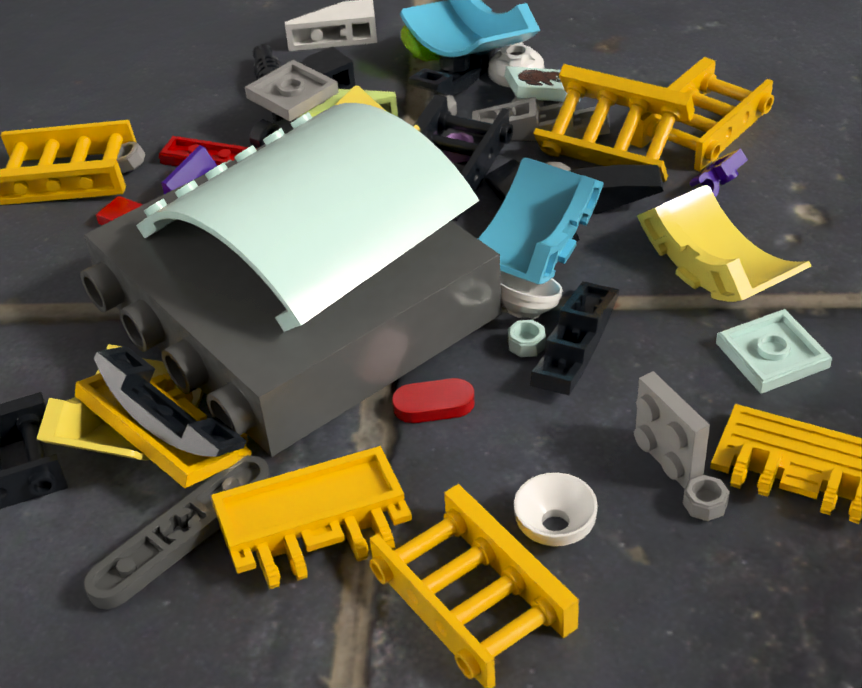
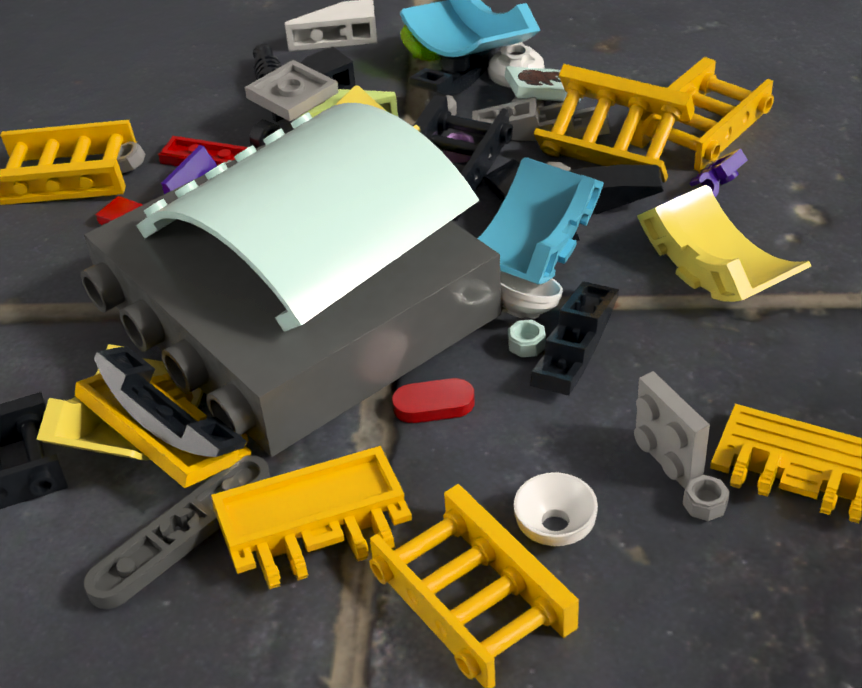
light aqua tile [716,309,832,394] -> none

